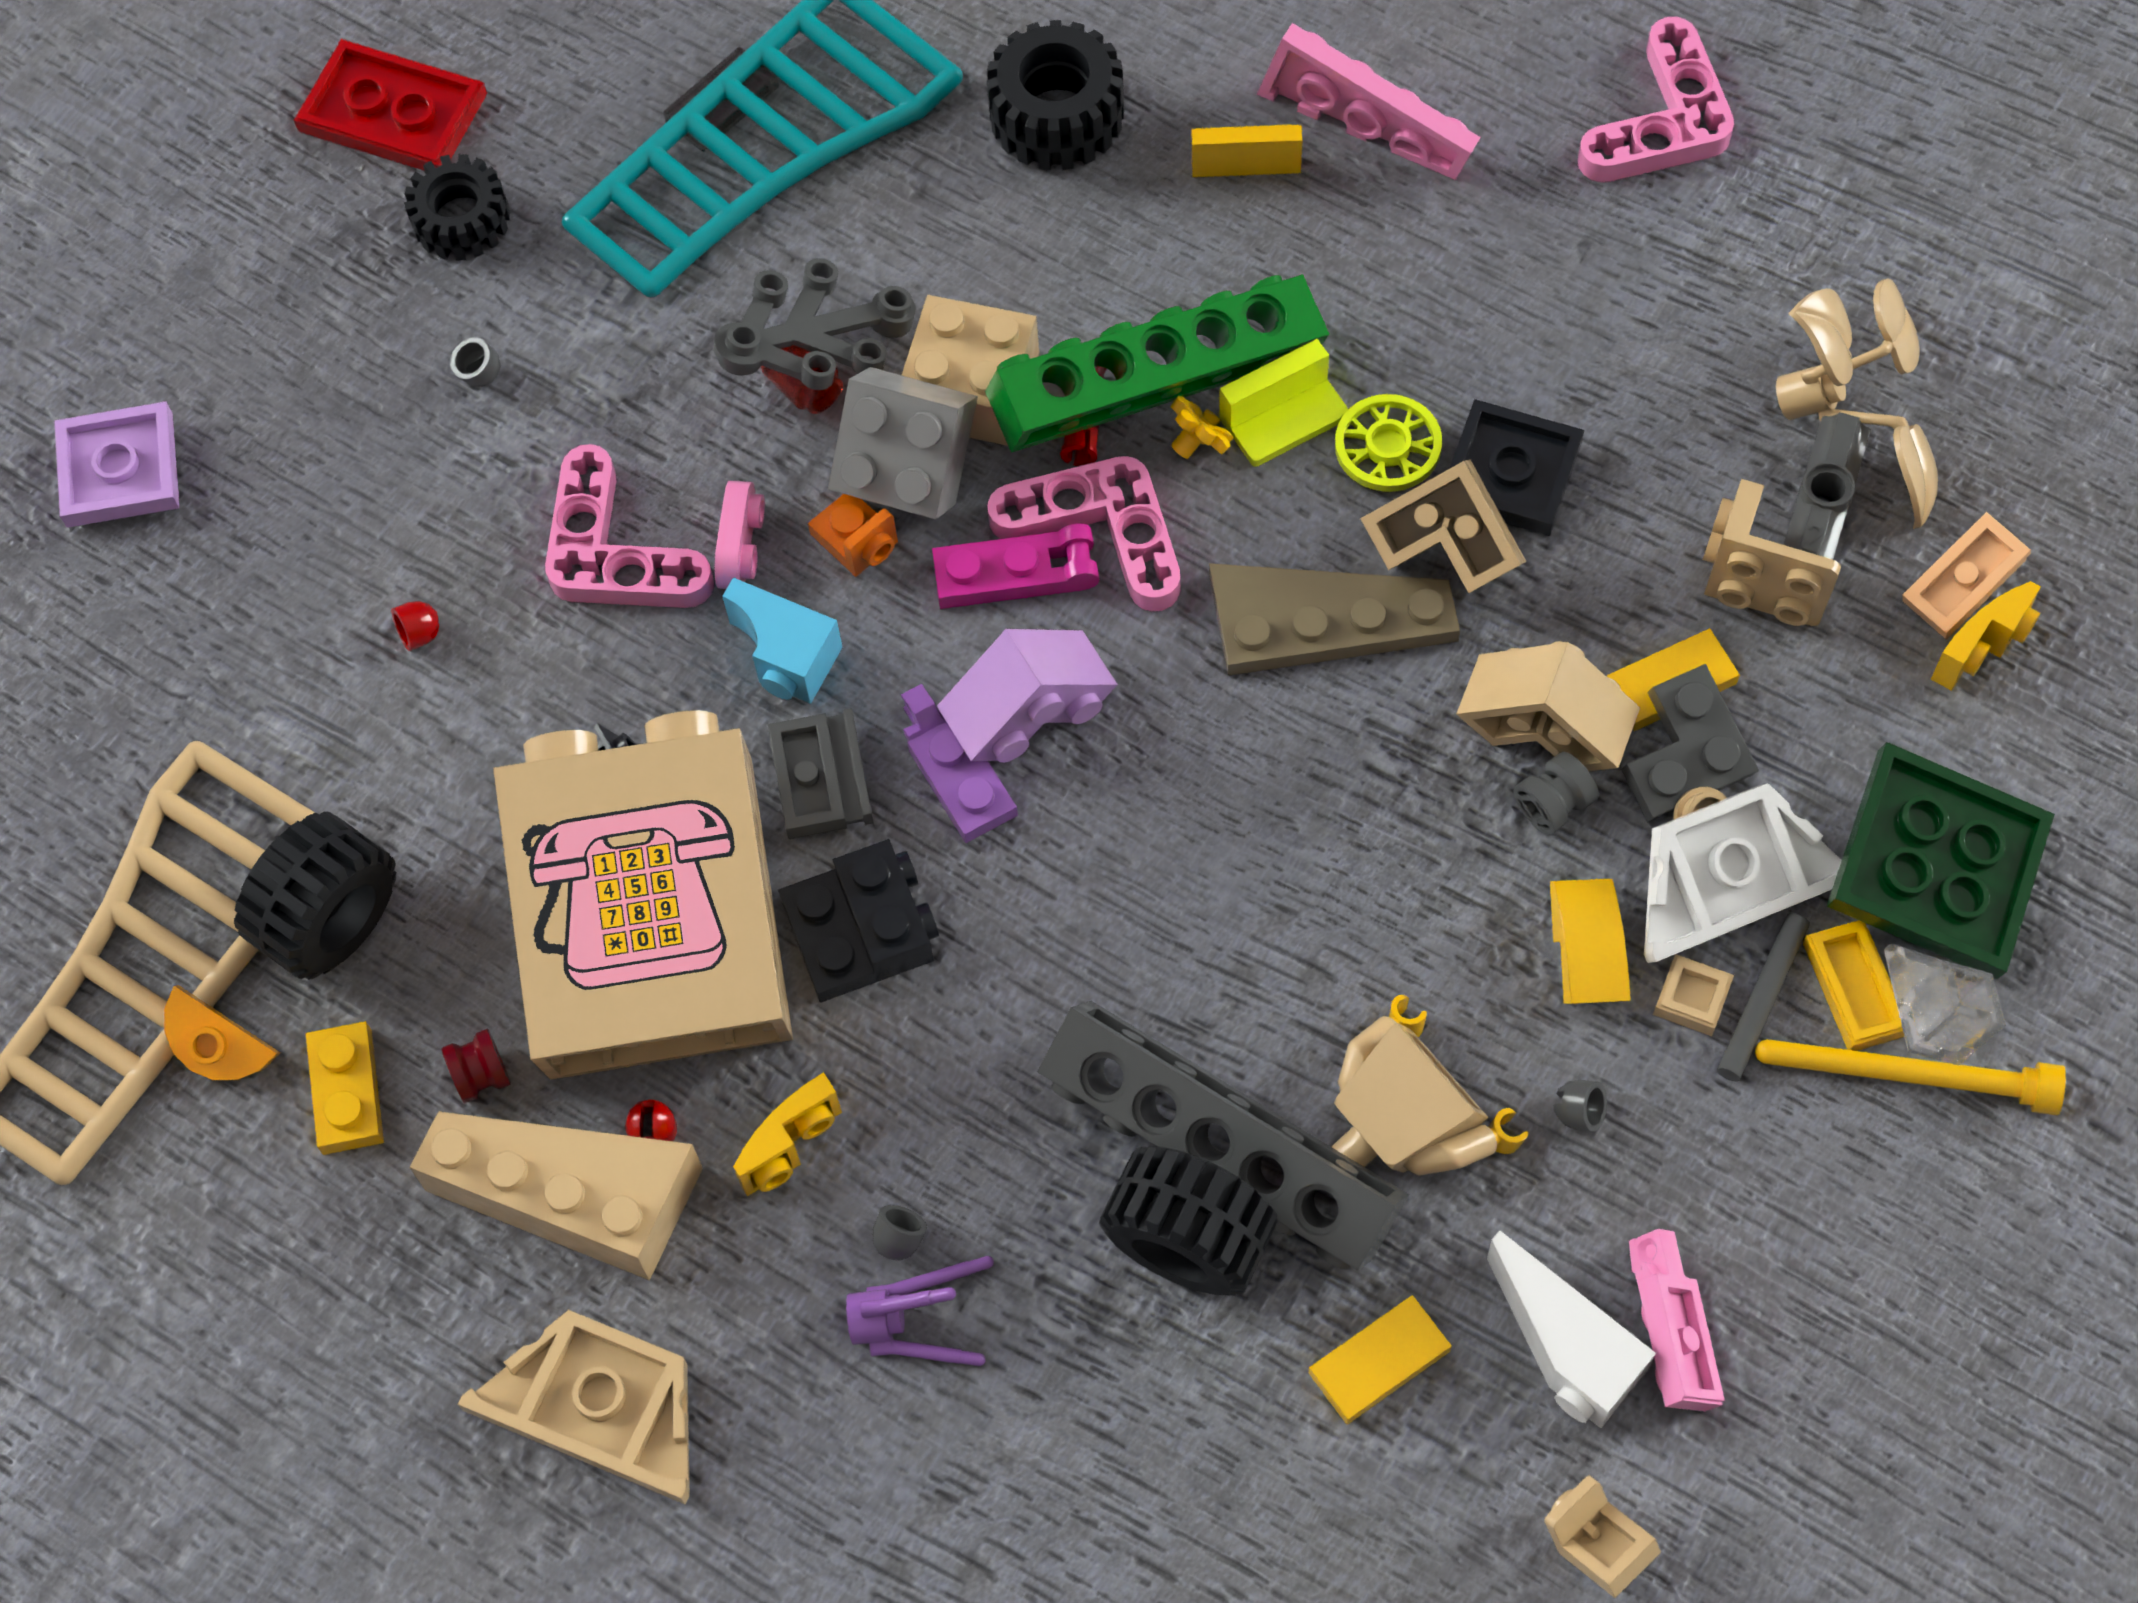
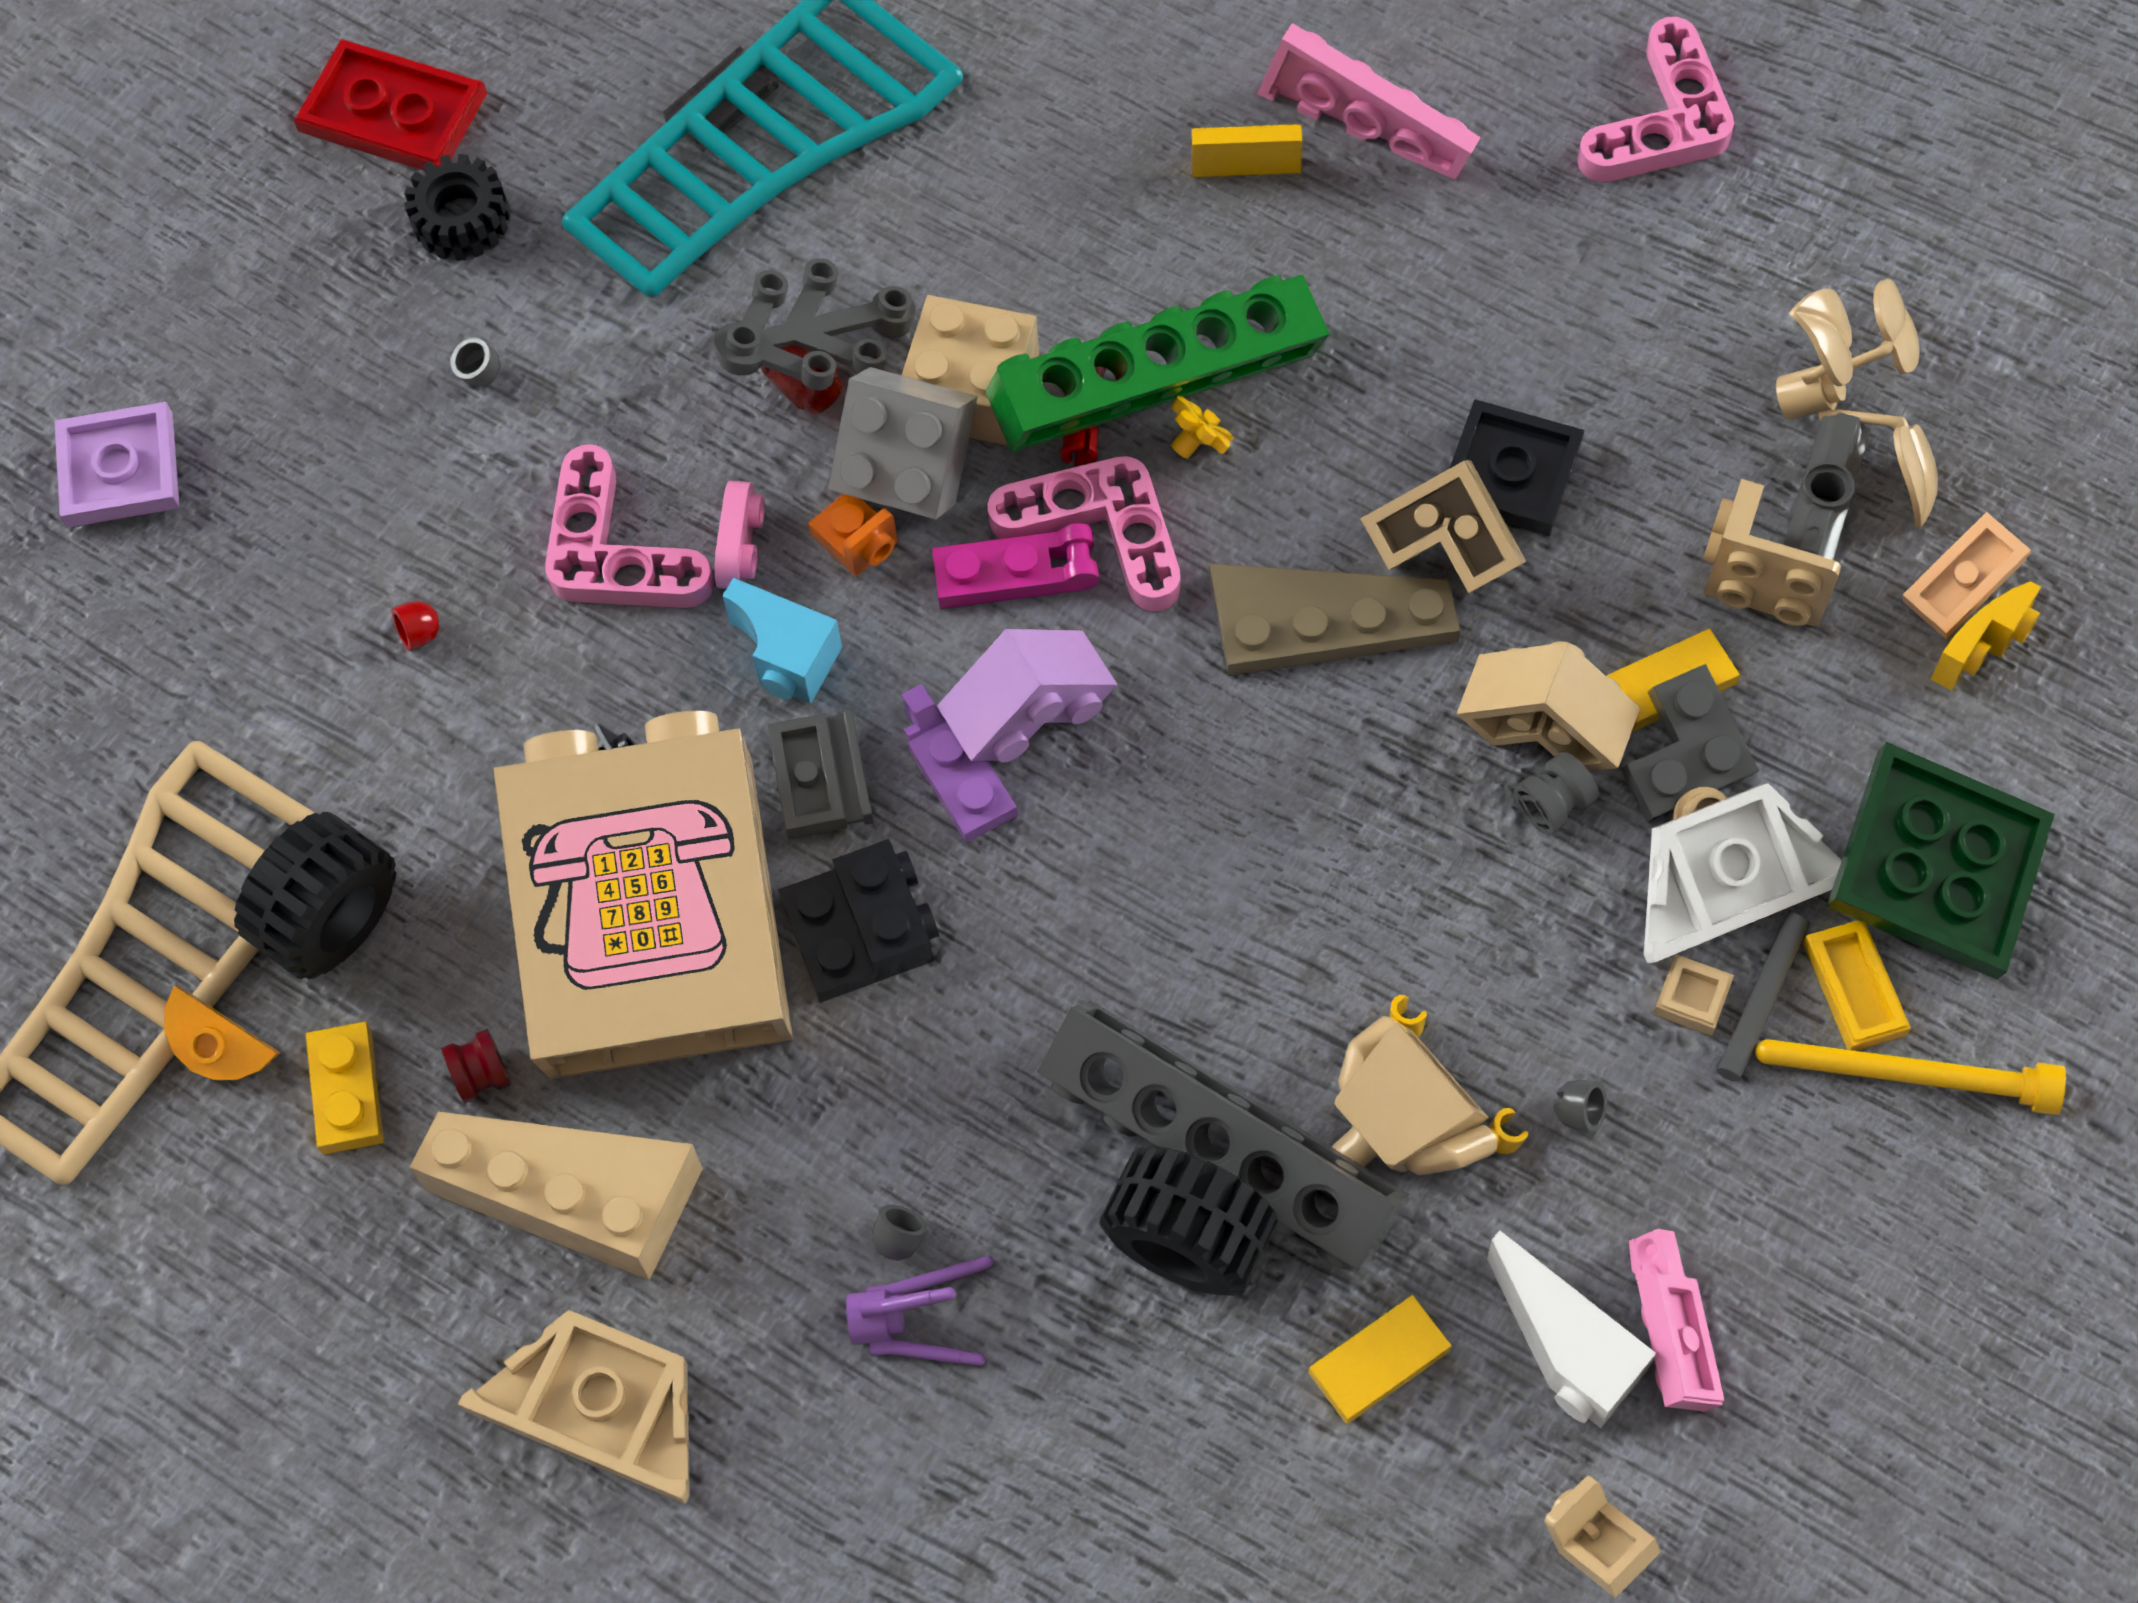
red hinge [625,1099,677,1142] -> none
yellow slope [733,1072,842,1196] -> none
black tyre [987,20,1124,170] -> none
neon yellow panel [1219,339,1348,467] -> none
neon yellow wheel [1335,394,1442,492] -> none
yellow slope [1550,879,1631,1004] -> none
clear slope [1884,943,2006,1065] -> none

